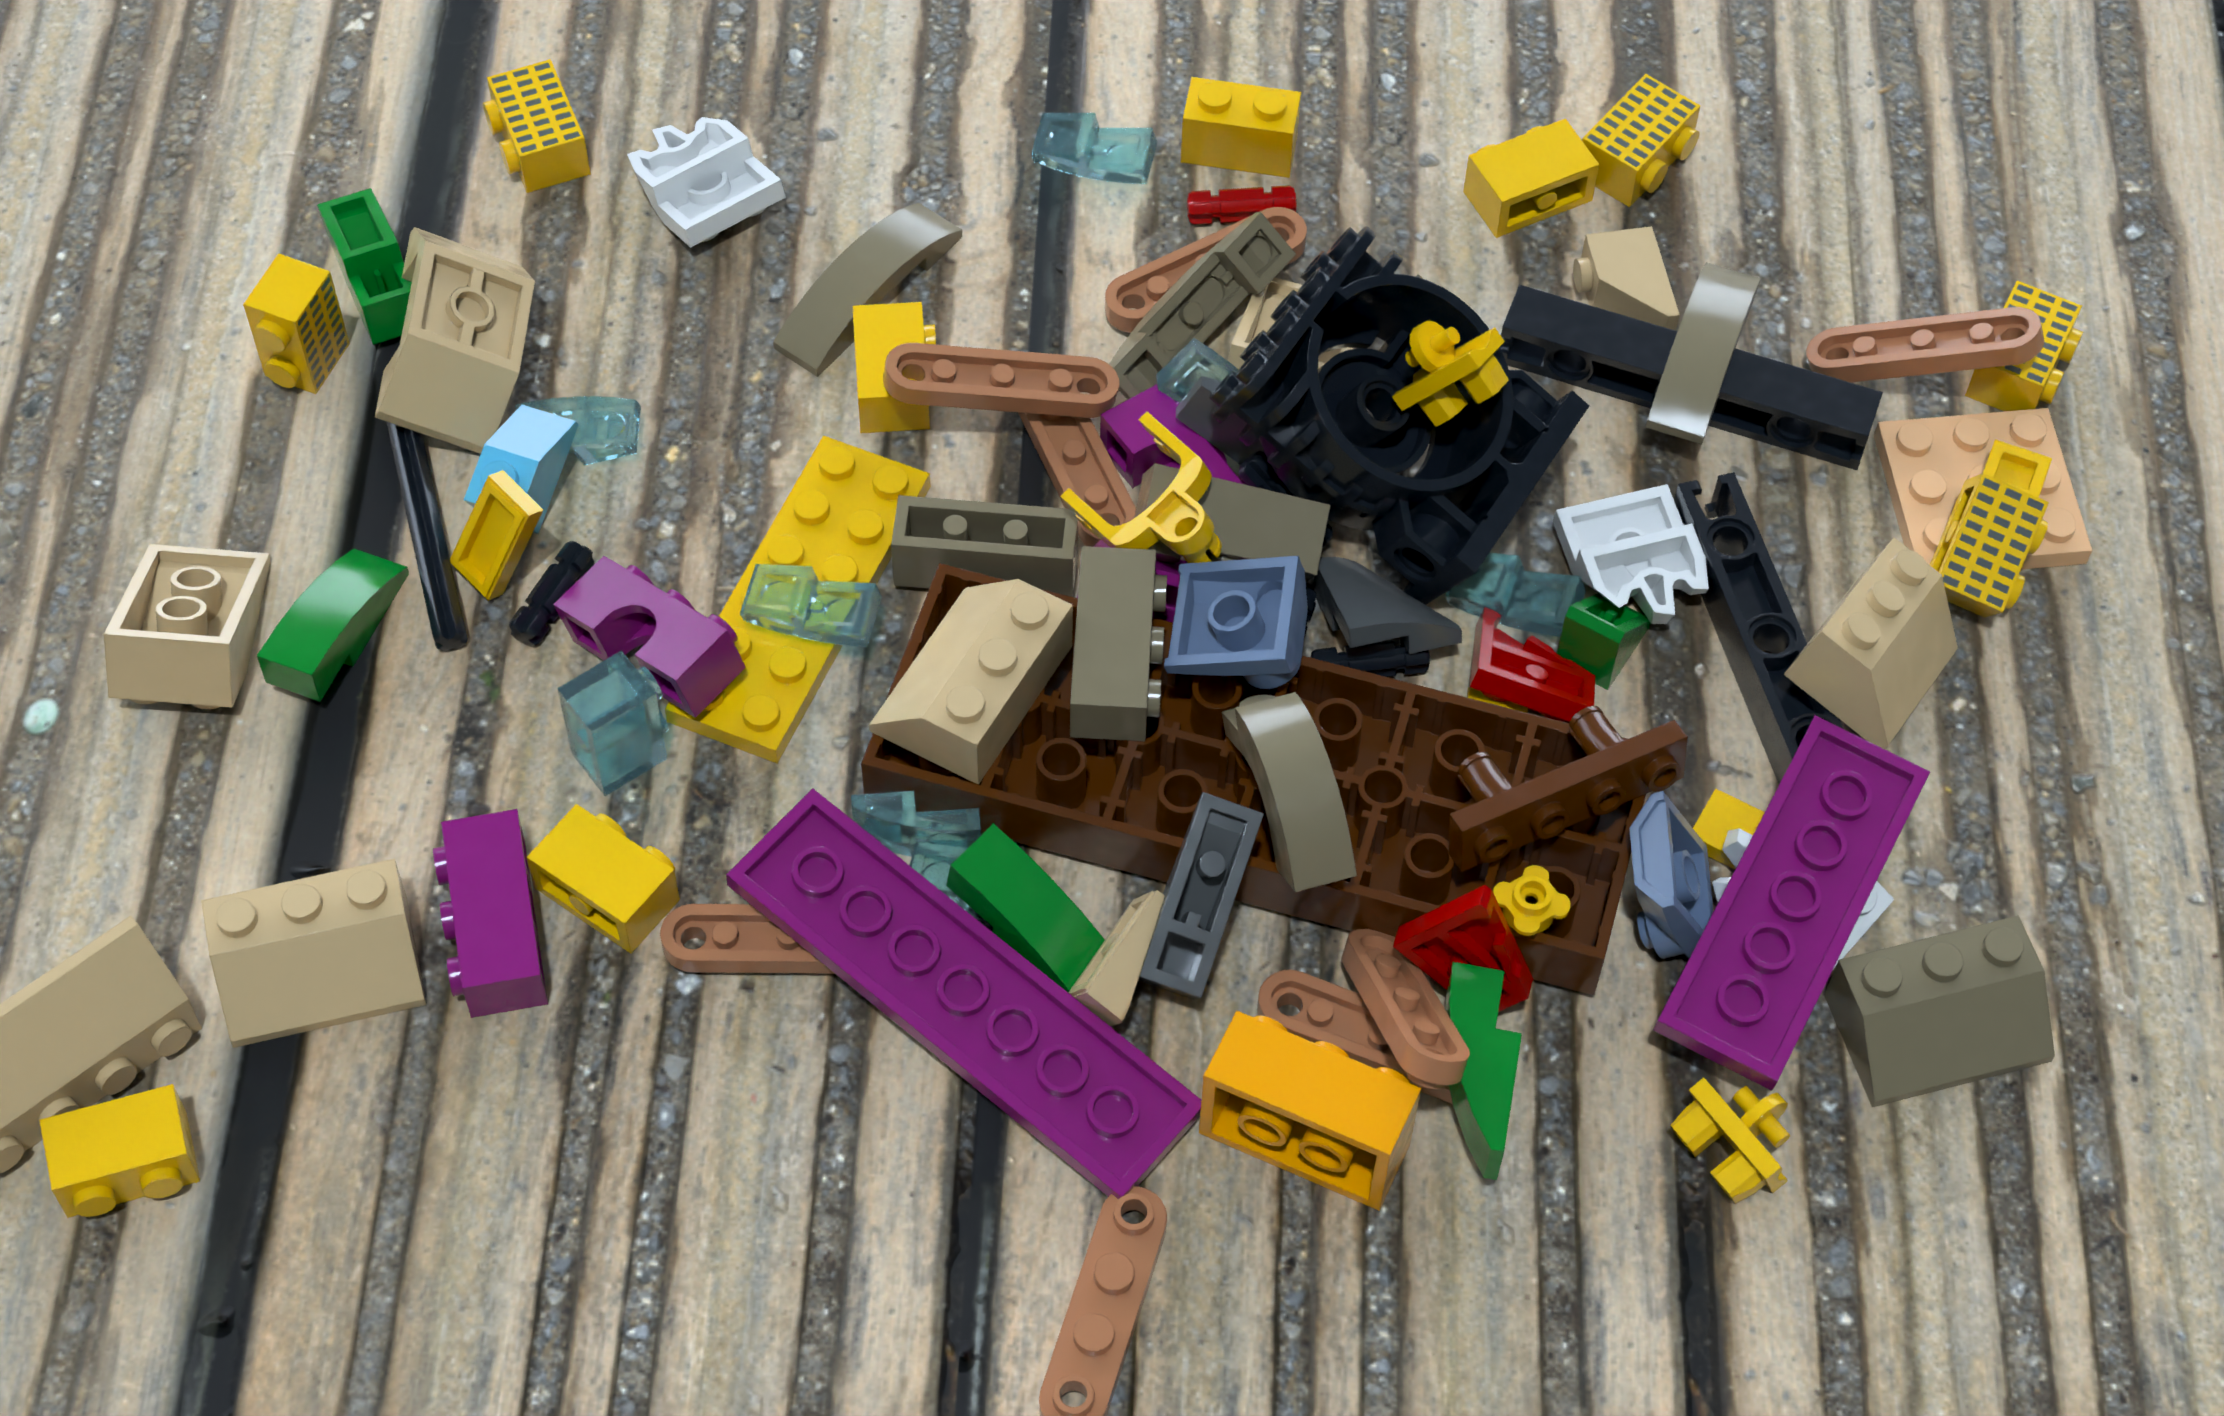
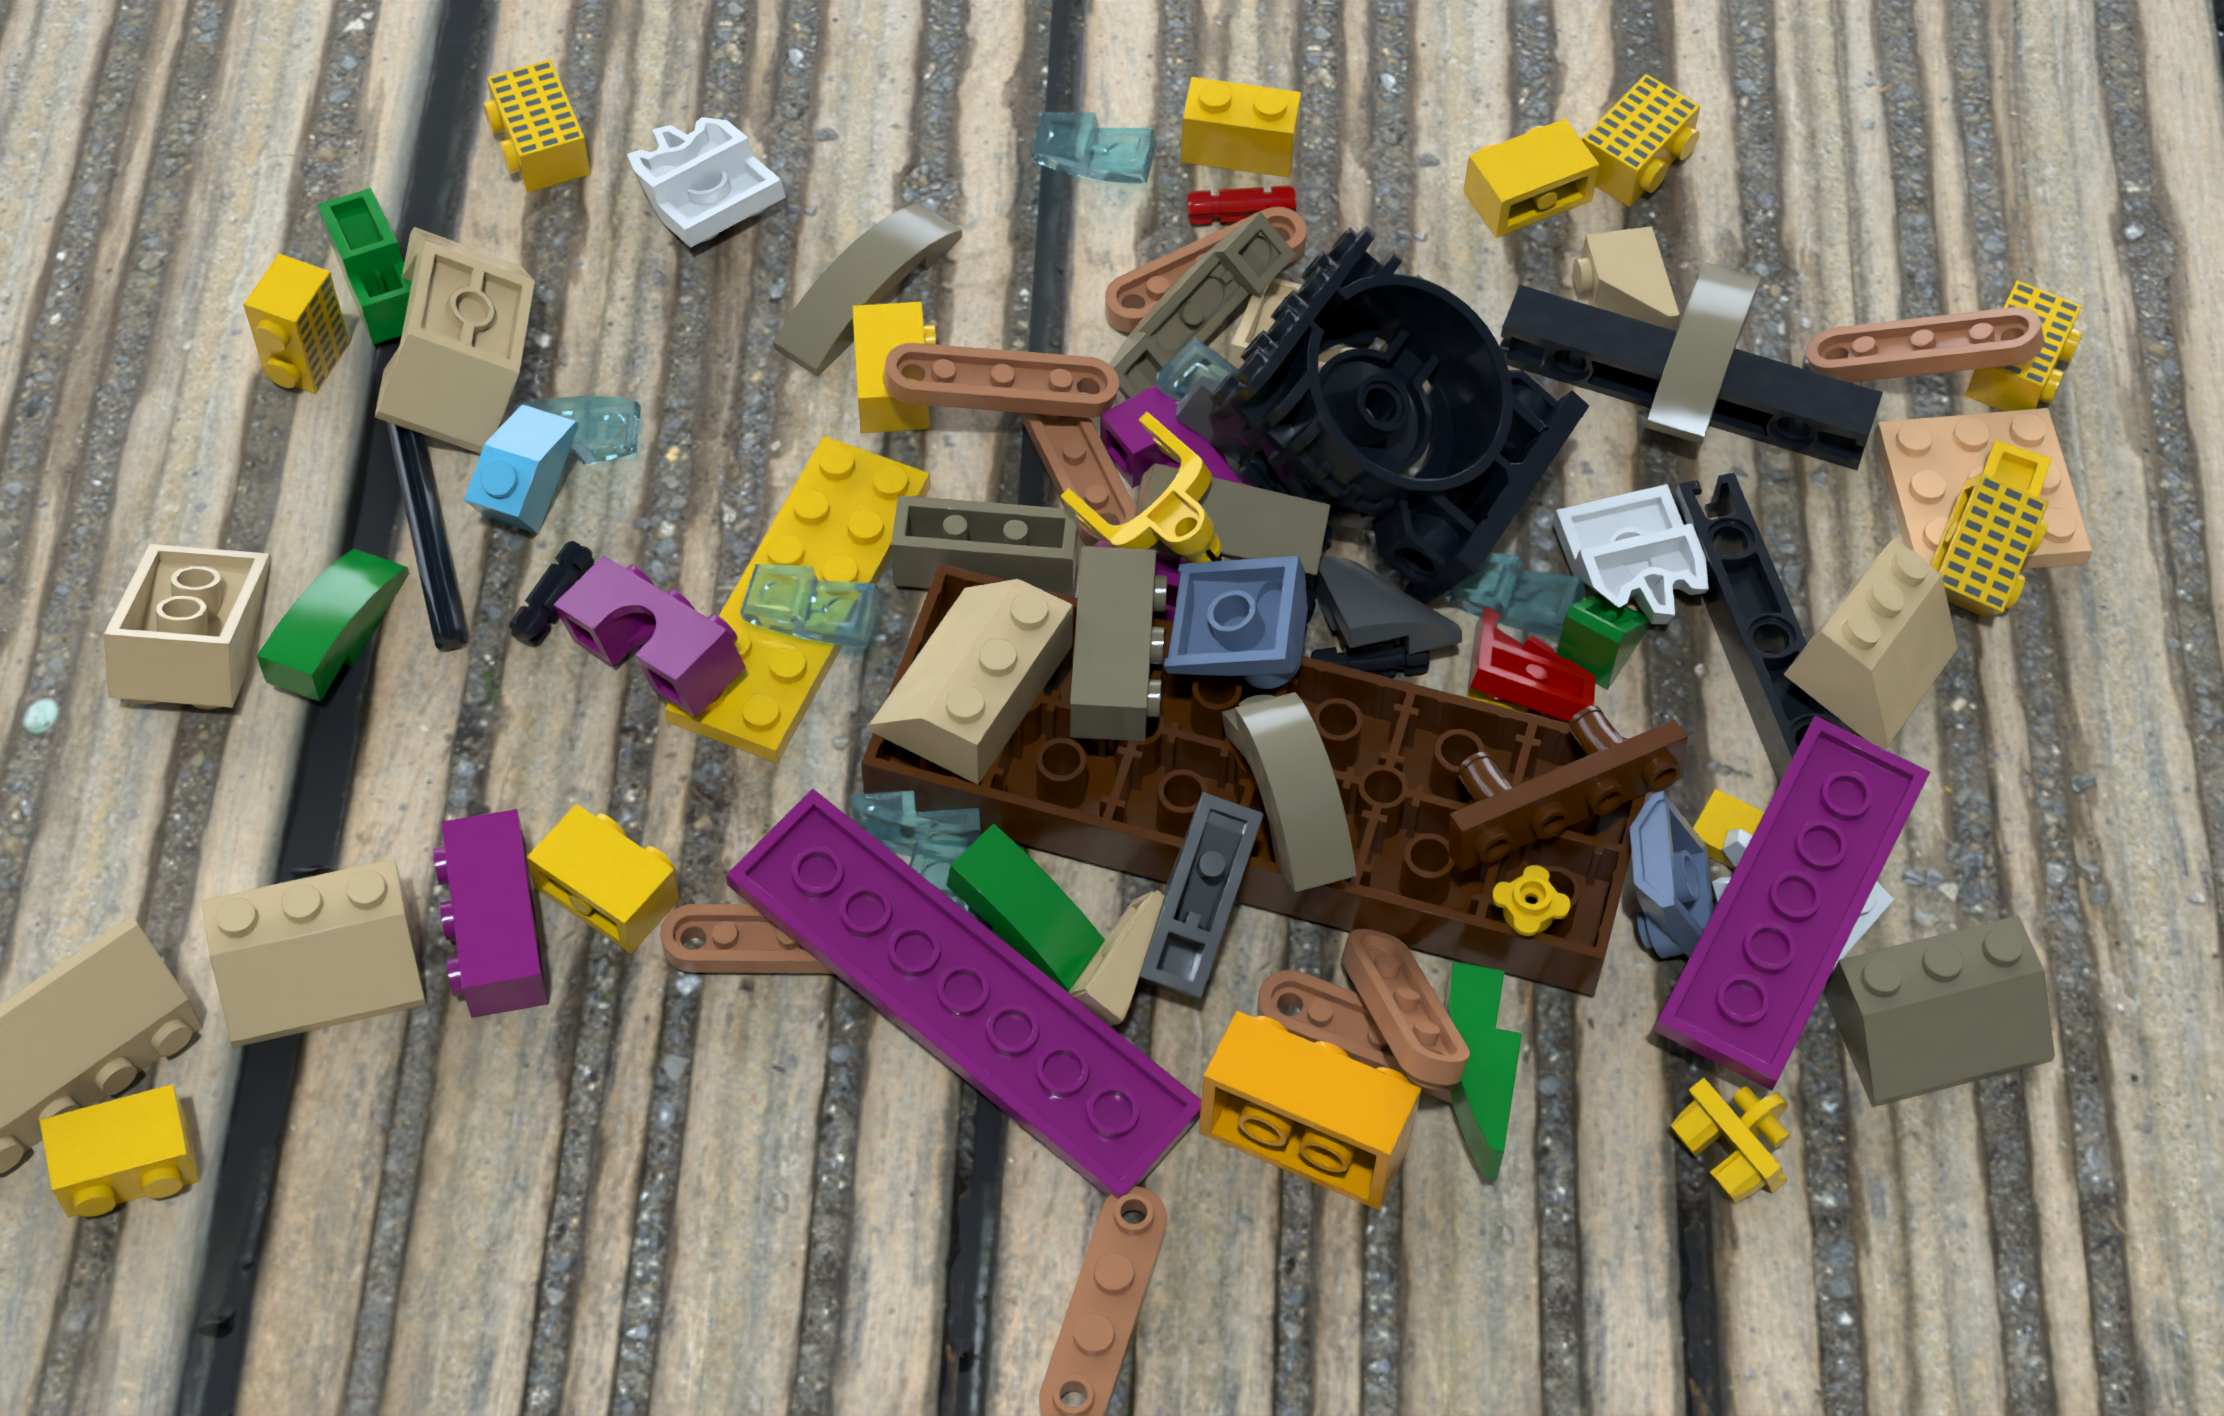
yellow tile [450,470,543,601] -> none
clear light blue brick [557,650,668,796] -> none
yellow hips [1392,321,1509,427] -> none
red wing [1393,885,1533,1012] -> none

